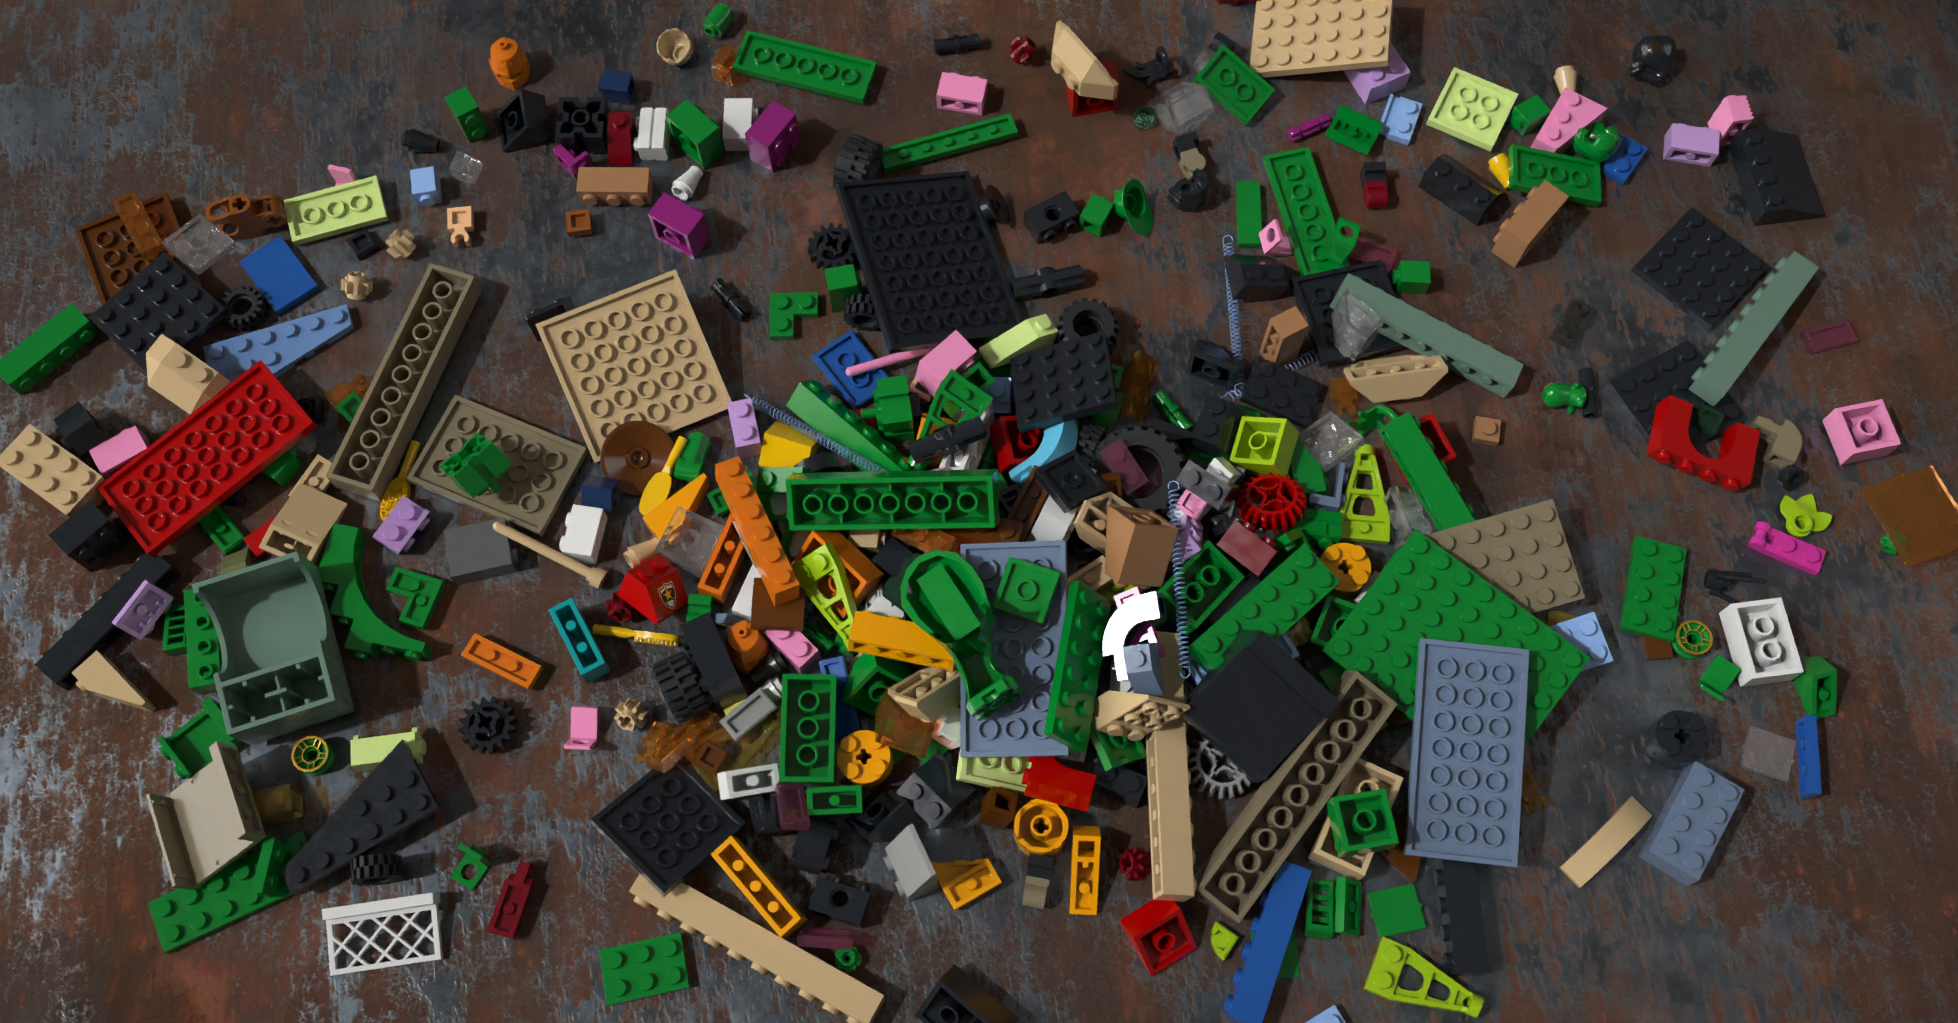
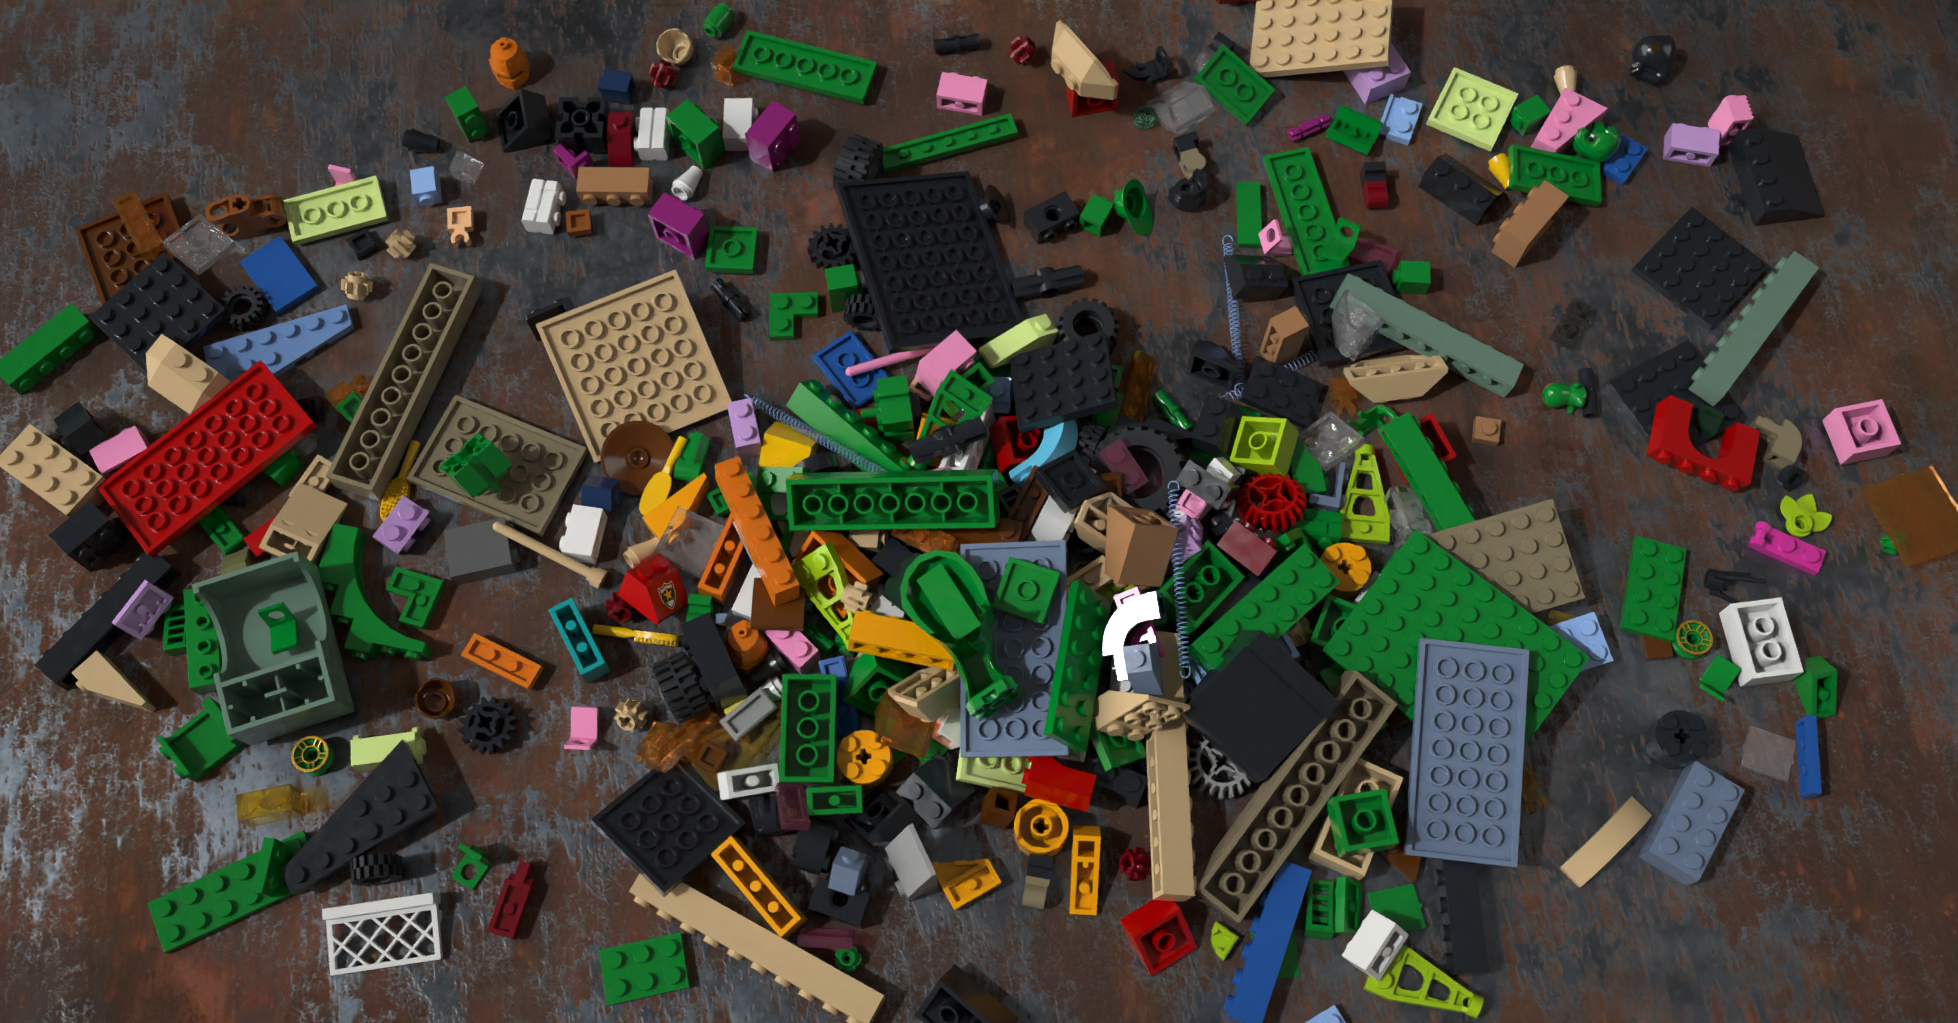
dark tan panel [146,742,266,890] -> none
clear pink tile [1800,319,1858,355] -> none
none -> green bracket [258,602,299,655]
none -> reddish brown hair [415,677,456,720]
none -> white brick [521,179,566,234]
none -> dark red gear [649,60,678,89]
none -> green plate [705,225,758,274]
none -> sand blue slope [828,846,870,896]
none -> tan gear [841,580,873,614]
none -> white brick [1342,910,1409,981]

